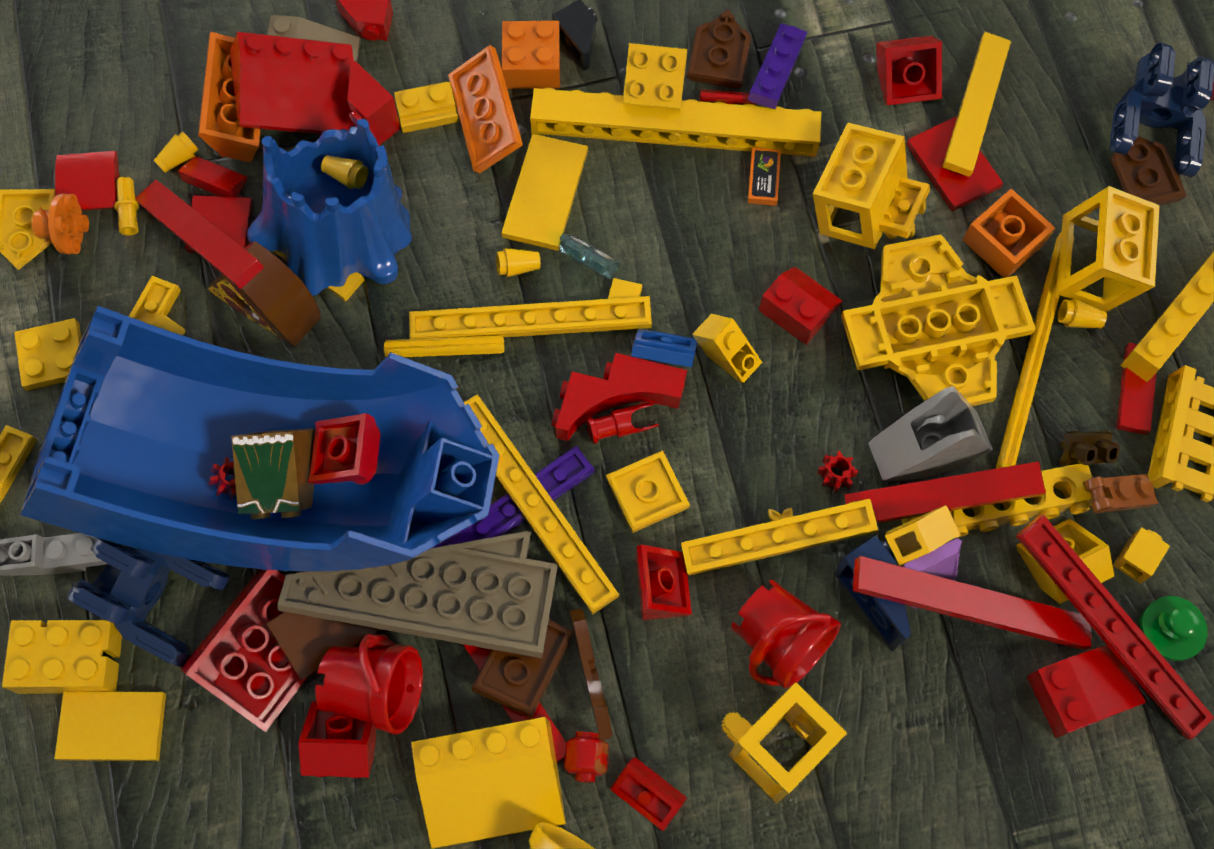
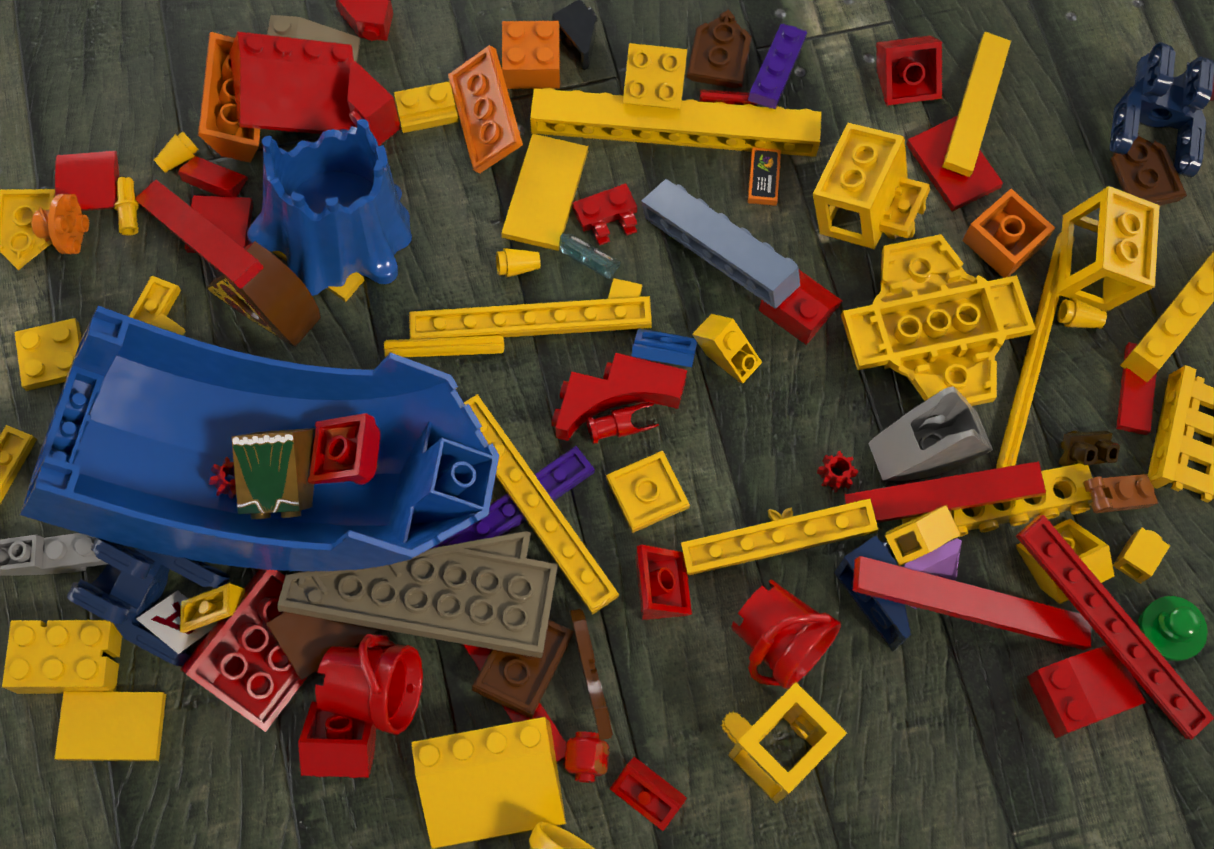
yellow cone [321,155,368,189] -> none
none -> white sticker [136,590,217,654]
none -> yellow slope [180,583,245,633]
none -> red plate [572,183,637,246]
none -> sand blue brick [641,179,800,309]

